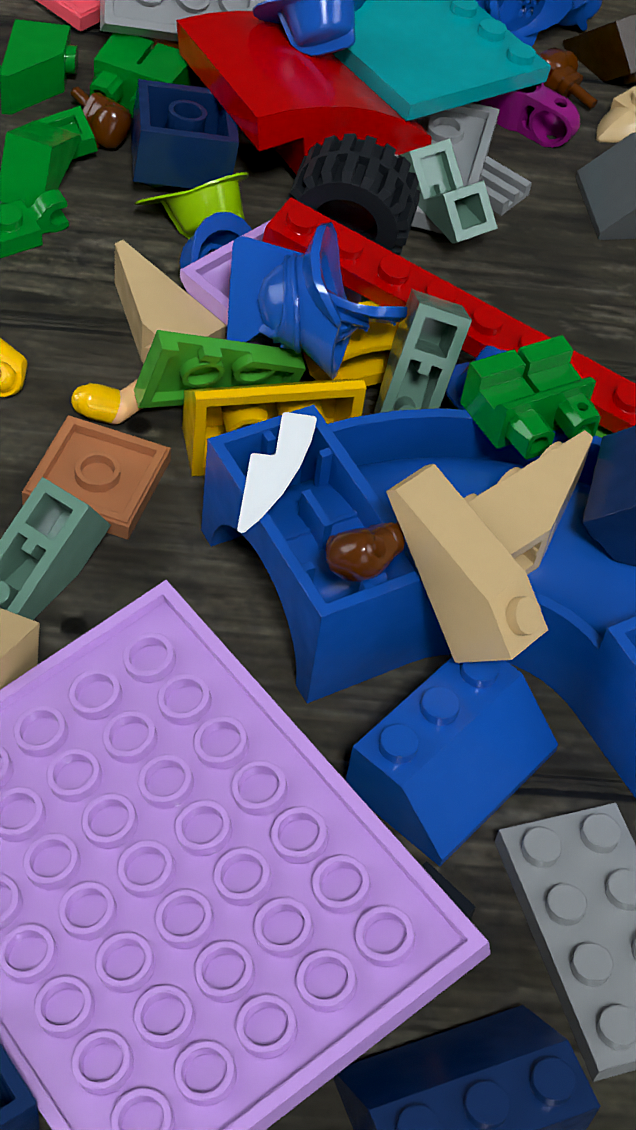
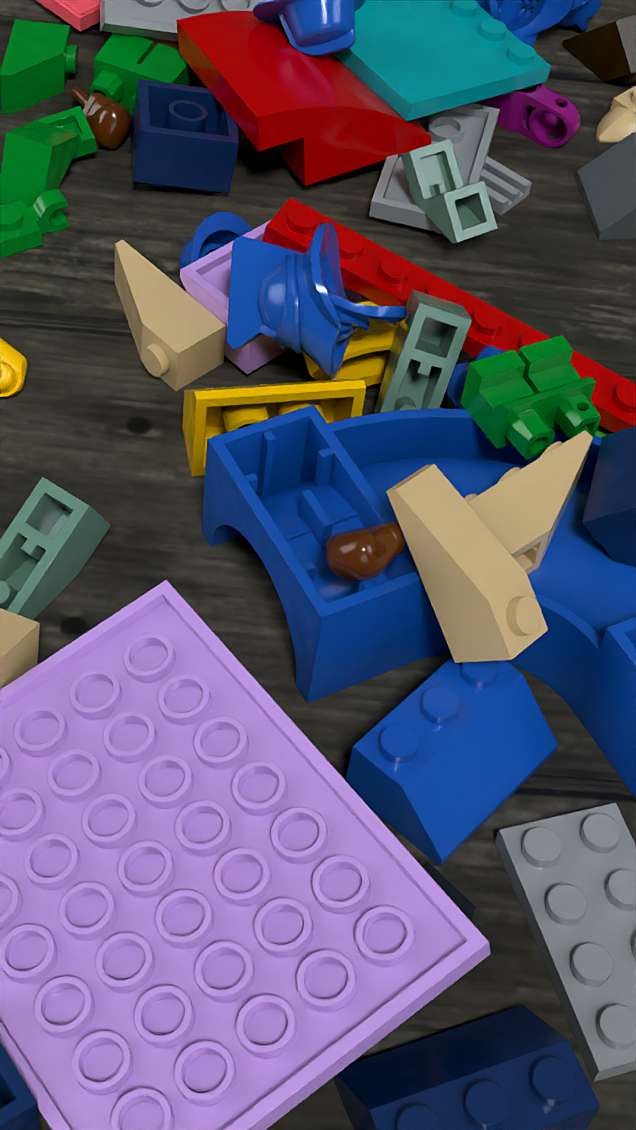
nougat tile [22,415,171,540] -> none
yellow arm [71,379,143,425] -> none
lime piece [134,172,249,239] -> none
bright green wing [134,330,306,408] -> none
white sticker [237,412,317,533] -> none
black tyre [286,134,420,255] -> none
reddish brown piece [538,48,598,109] -> none

